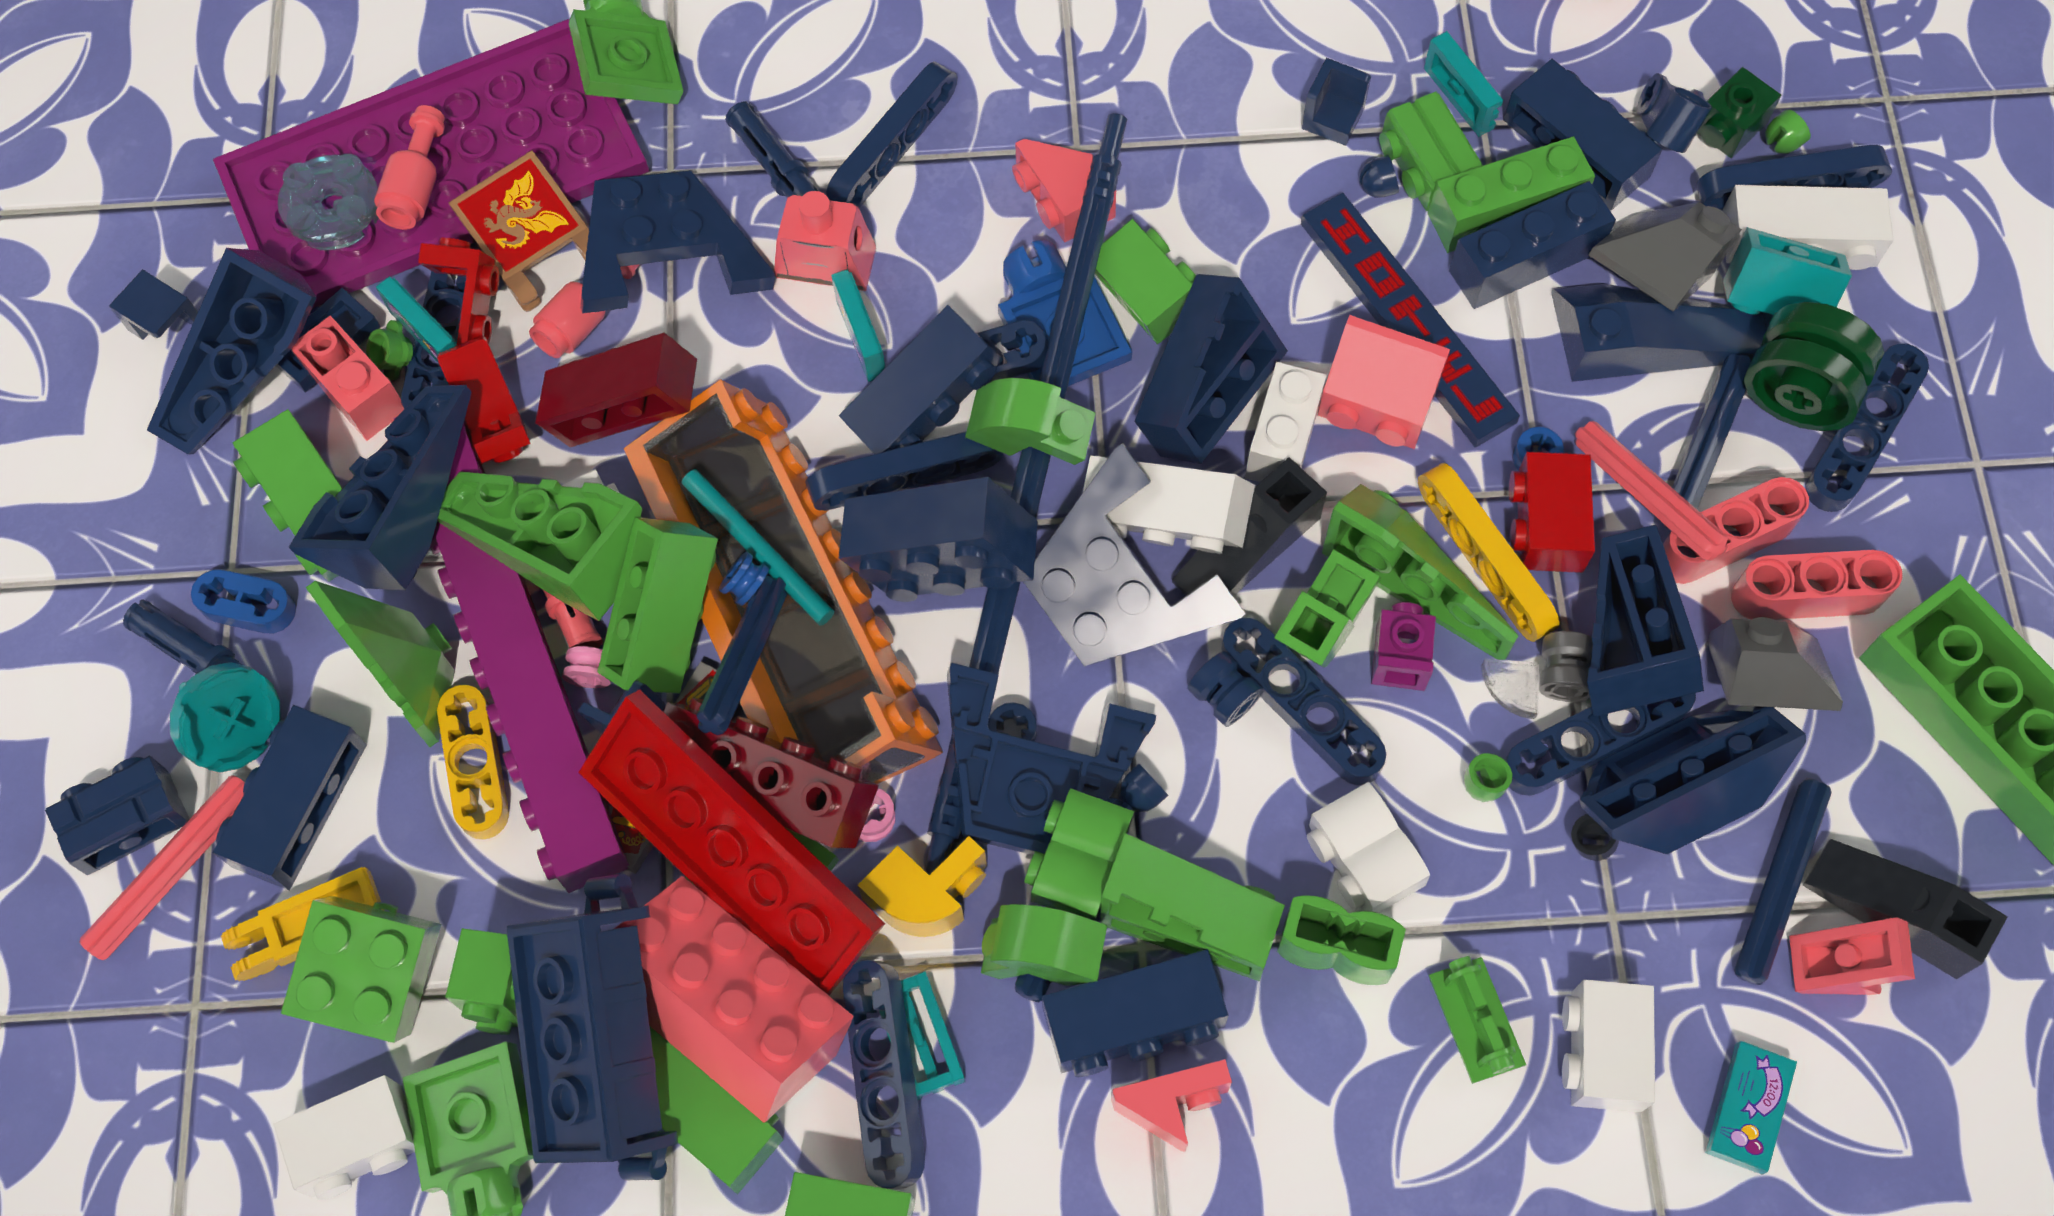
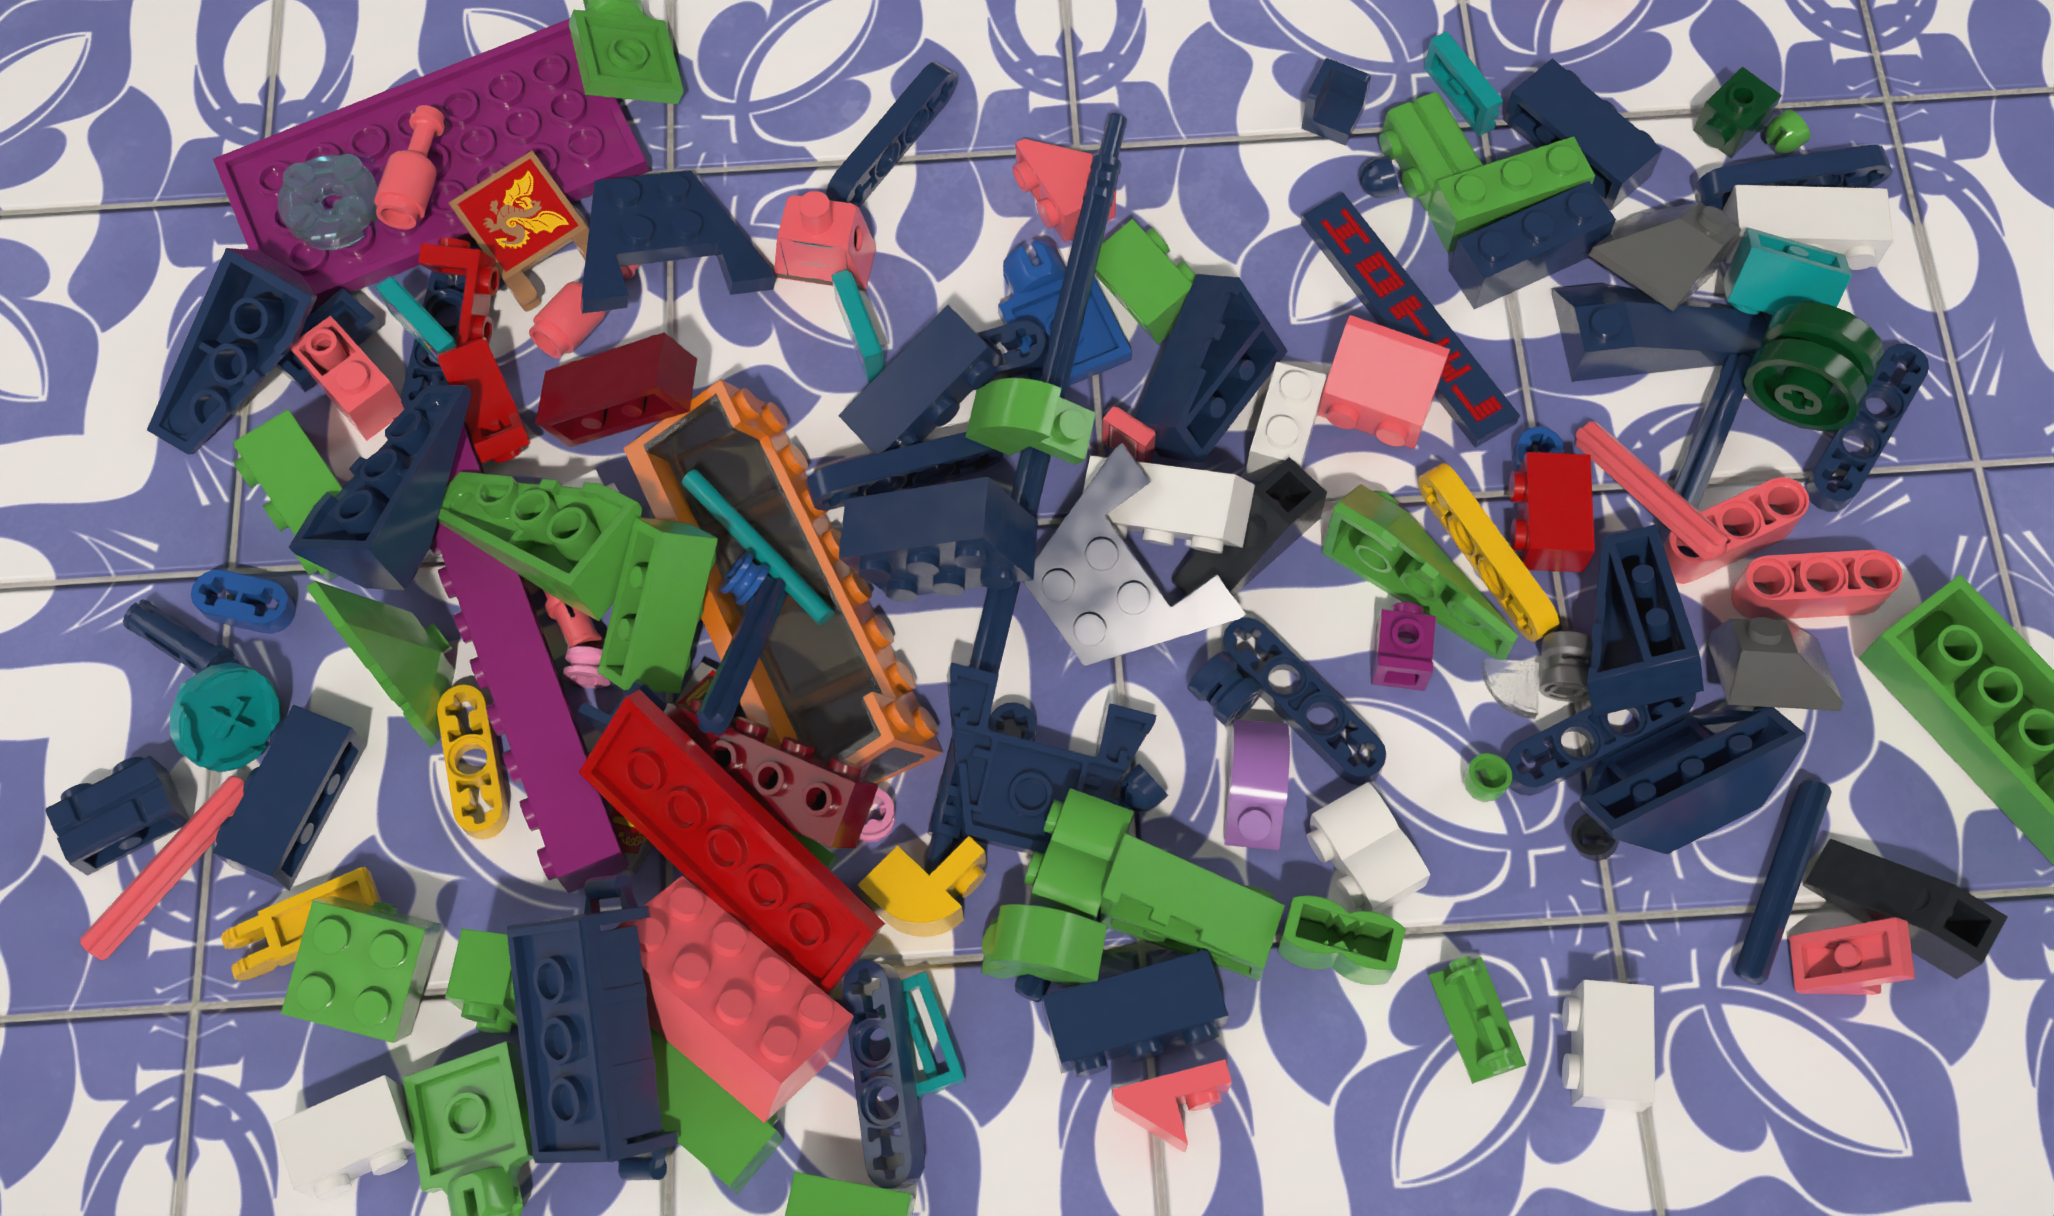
dark blue panel [109,269,198,340] -> none
bright green plate [366,320,413,381] -> none
dark blue pin [725,101,819,198] -> none
bright green brick [1274,549,1381,668] -> none
dark blue piece [1637,73,1712,153] -> none
teal tile [1705,1041,1797,1175] -> none
none -> coral tile [1102,406,1156,463]
none -> medium lavender brick [1224,719,1290,850]

